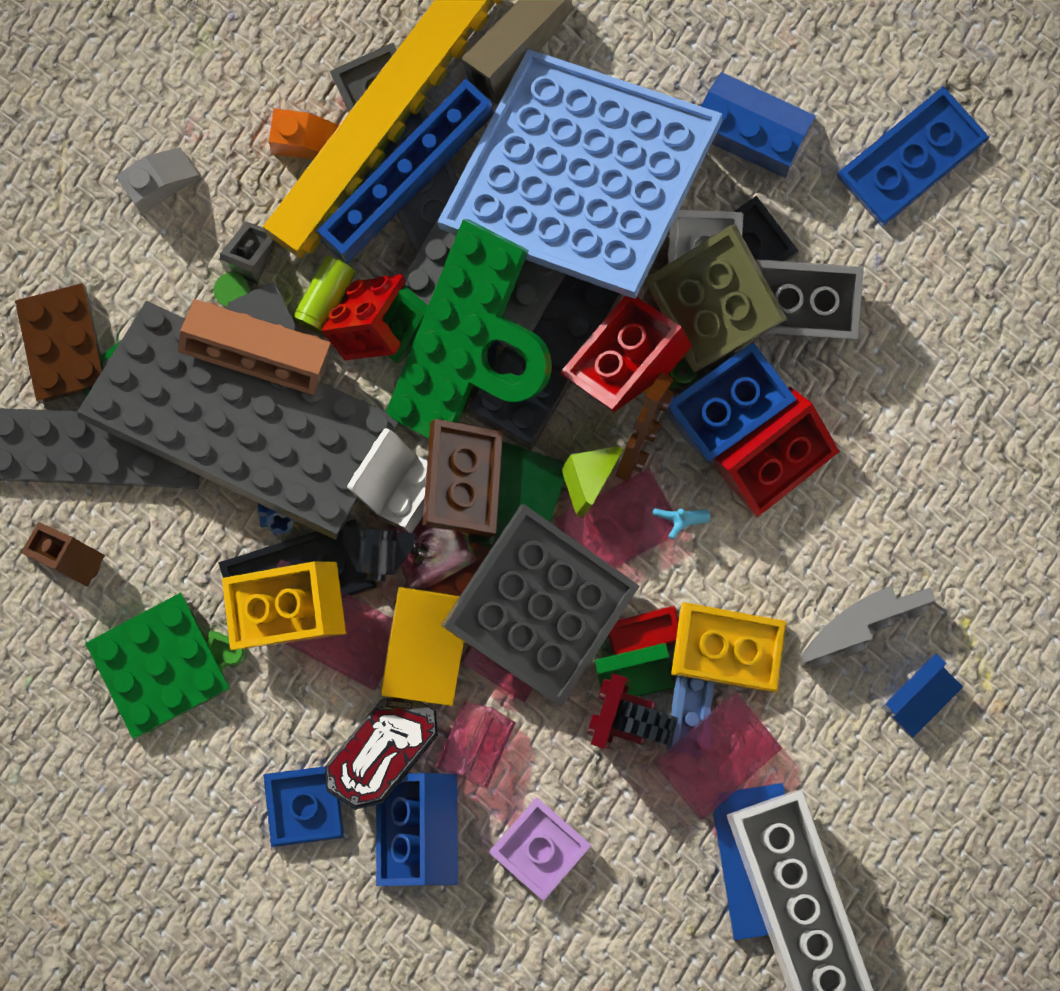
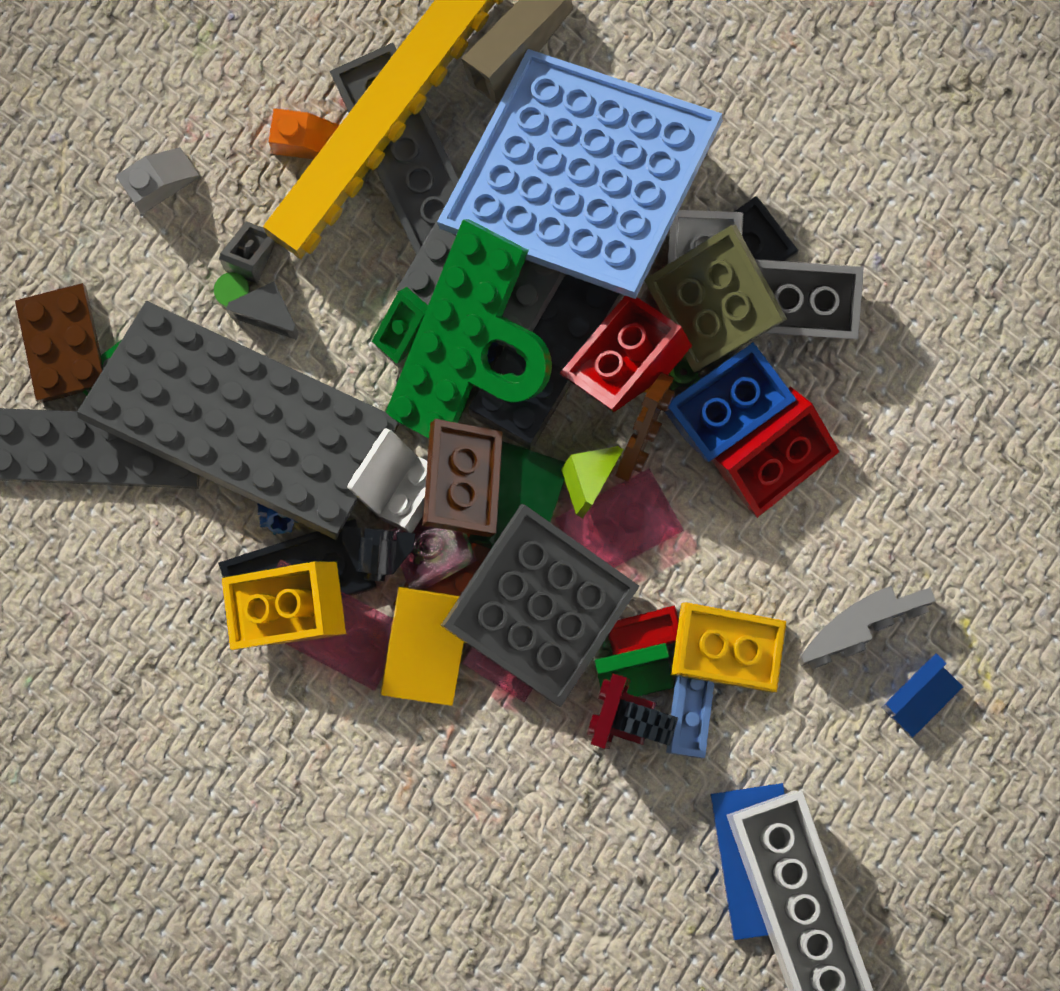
reddish brown slope [21,522,105,587] -> none
green plate [85,592,231,740] -> none
nougat brick [178,299,331,395] -> none
bright green tile [206,629,247,671] -> none
blue tile [263,766,345,847] -> none
lime pin [292,256,356,335] -> none
blue brick [317,79,493,265] -> none
red bracket [321,274,406,361] -> none
shield [325,697,438,810] -> none
blue slope [376,773,458,886] -> none
clear pink panel [436,702,516,789] -> none
lavender plate [489,797,592,901] -> none
medium azure bar [653,508,710,540] -> none
clear pink plate [654,692,782,820] -> none
blue slope [701,72,816,178] -> none
blue tile [837,86,990,228] -> none

